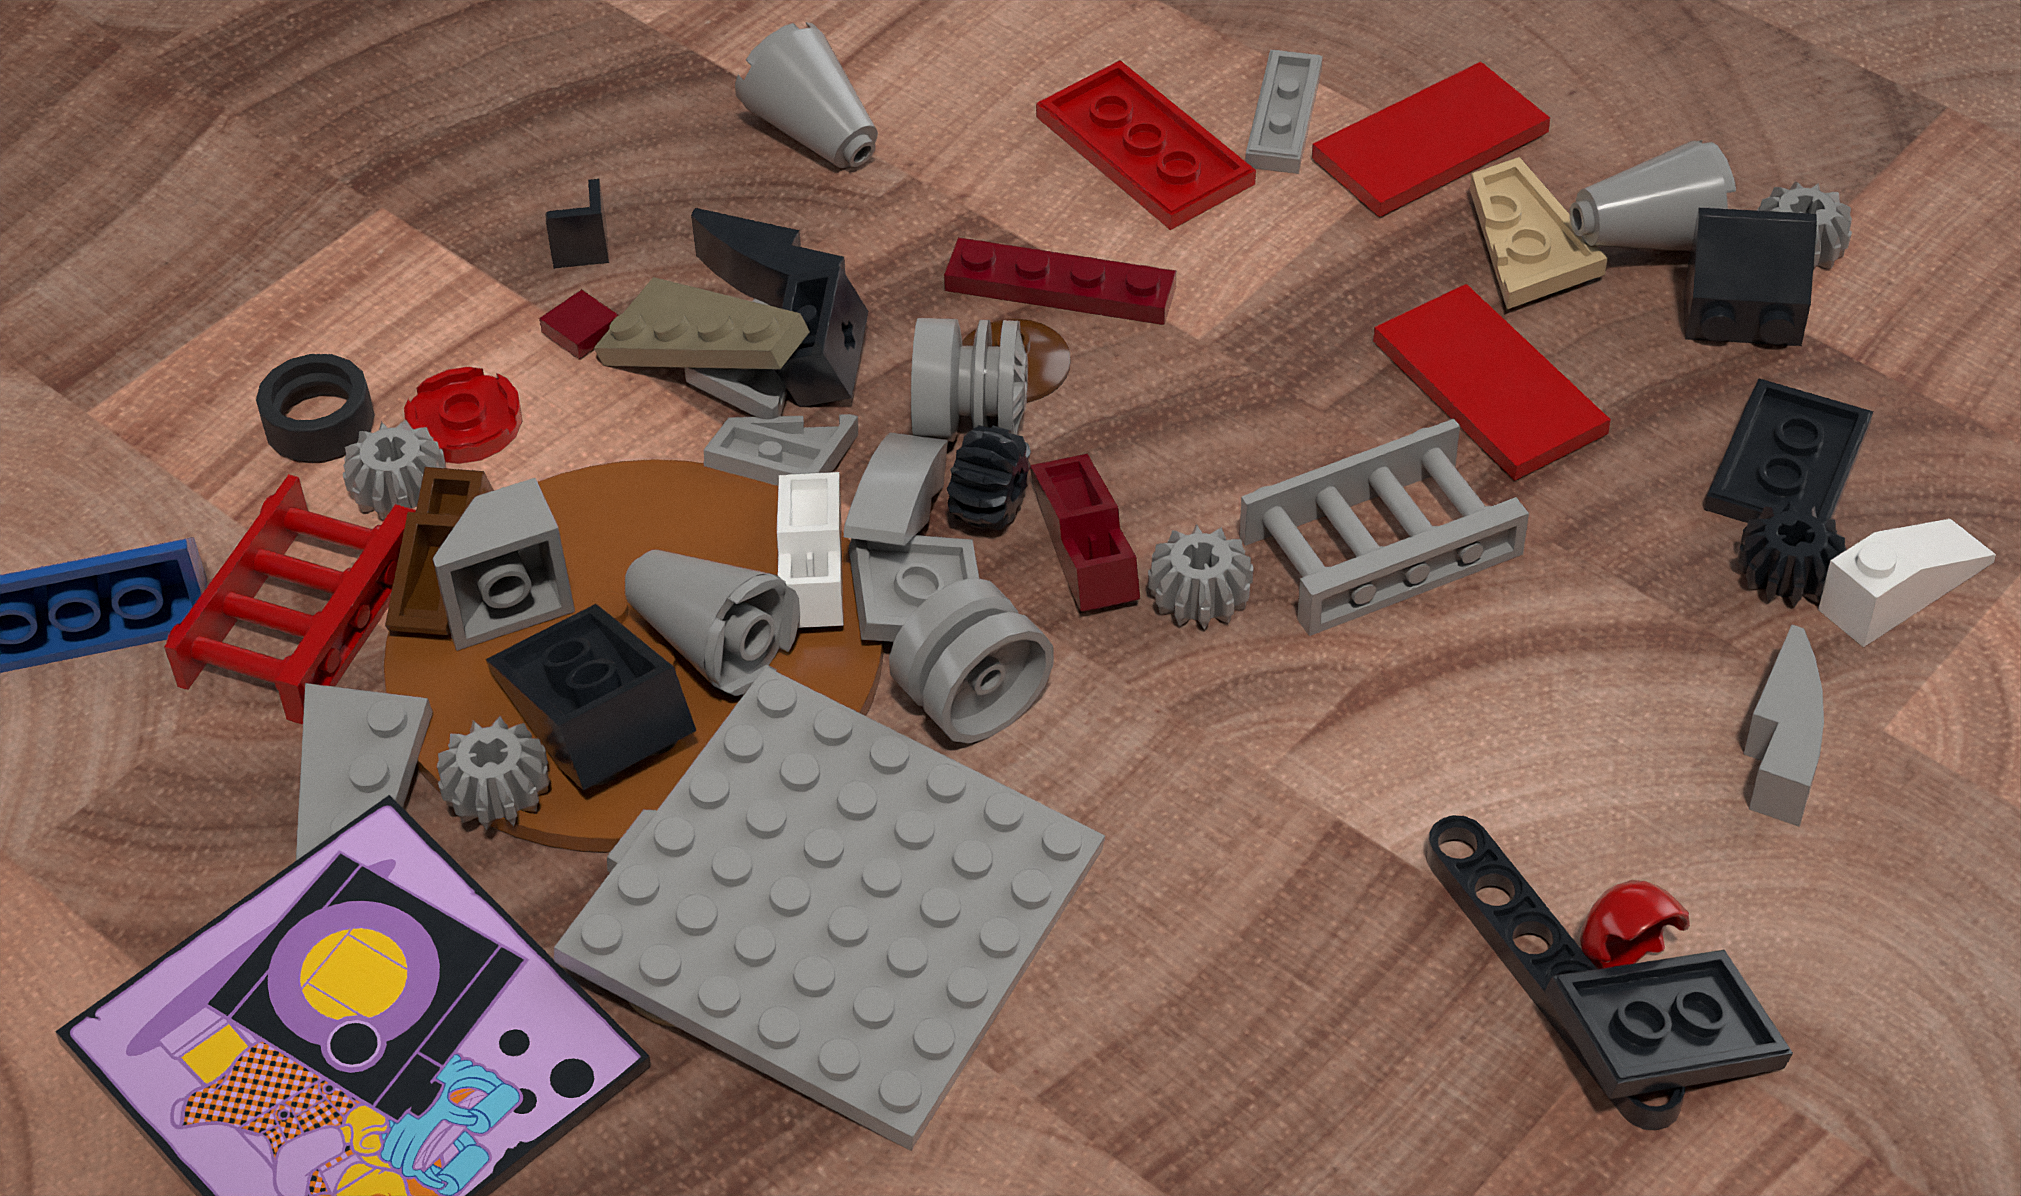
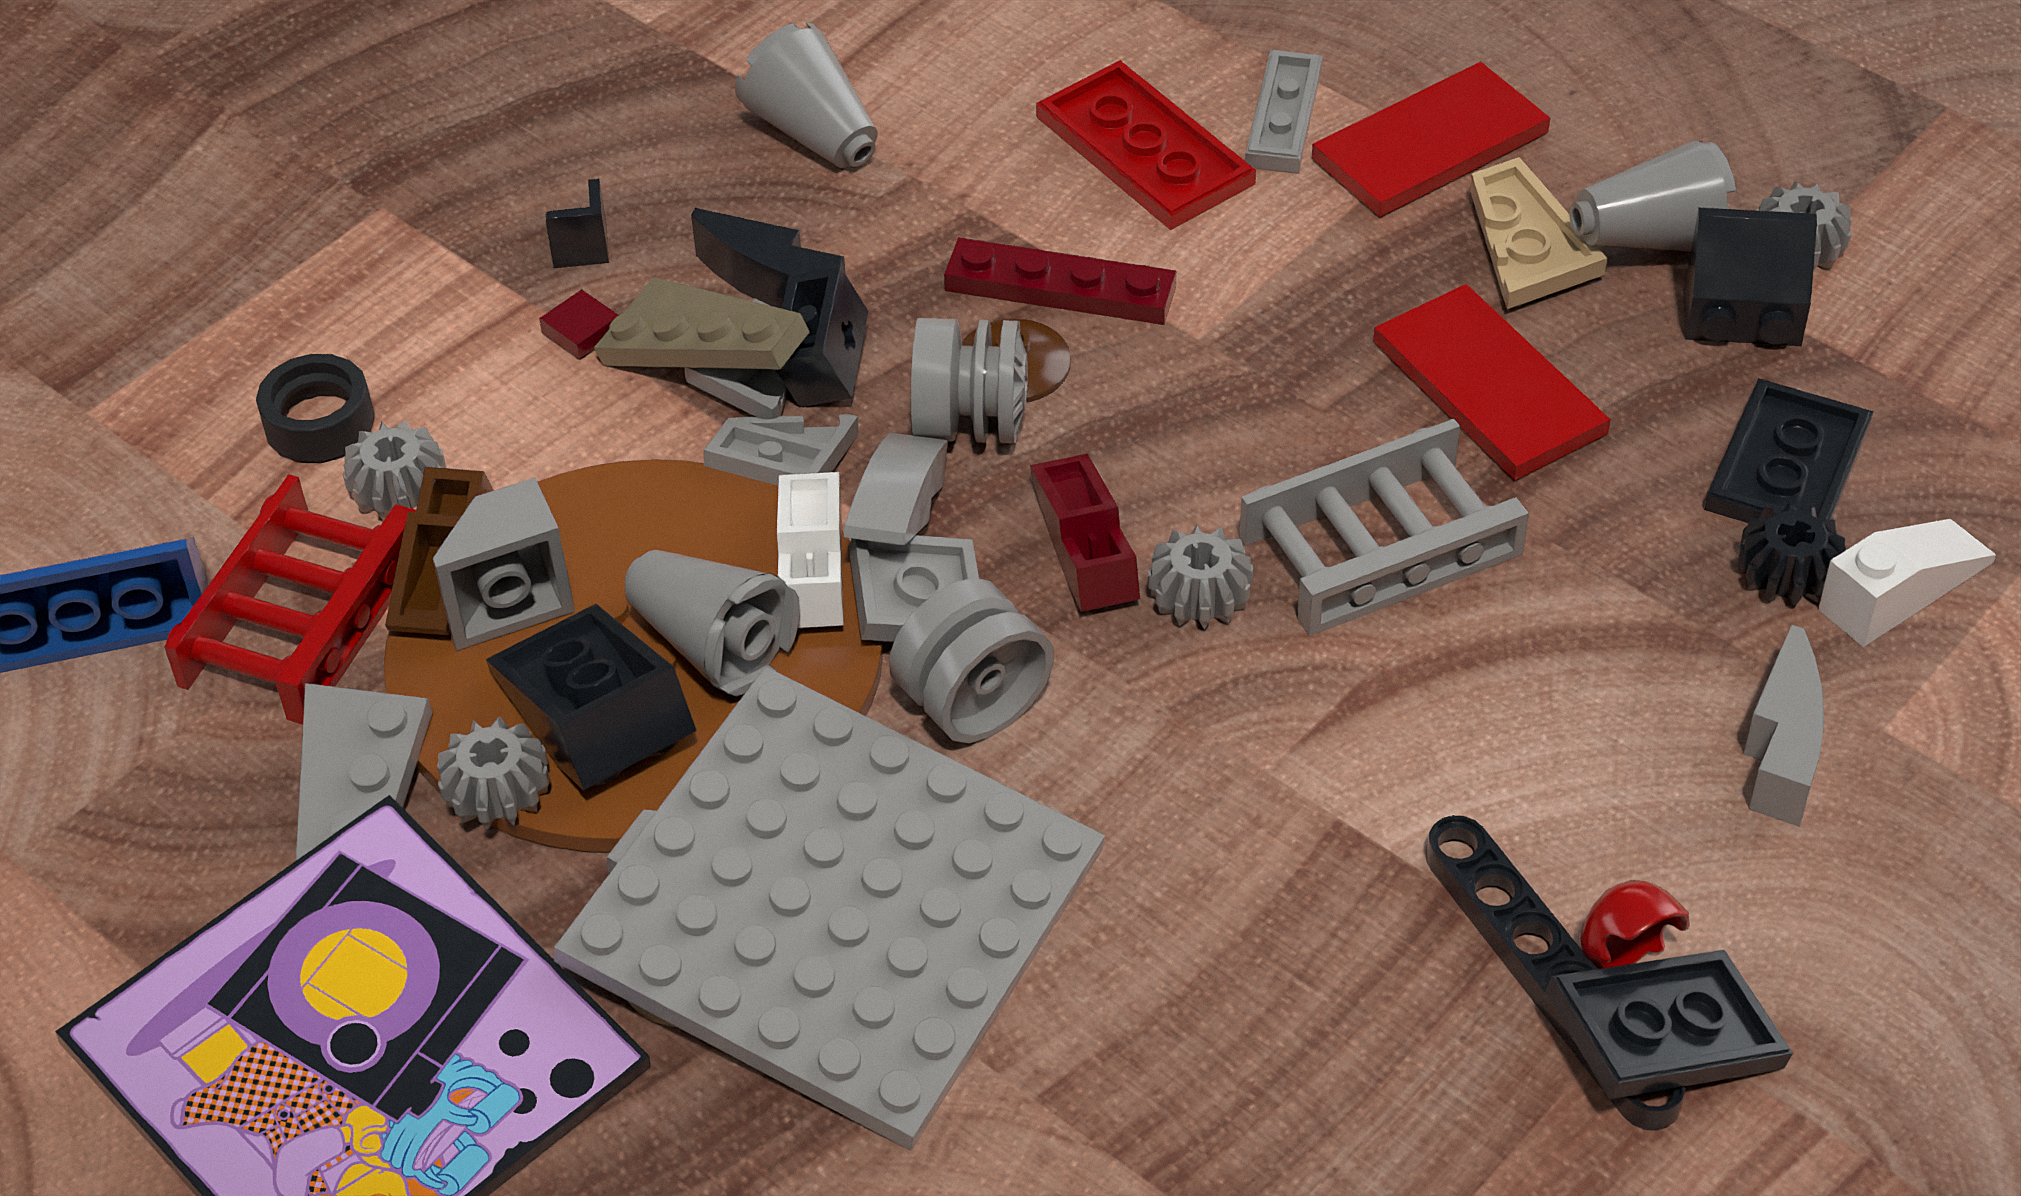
red tile [404,367,523,464] -> none
black gear [947,425,1031,530] -> none

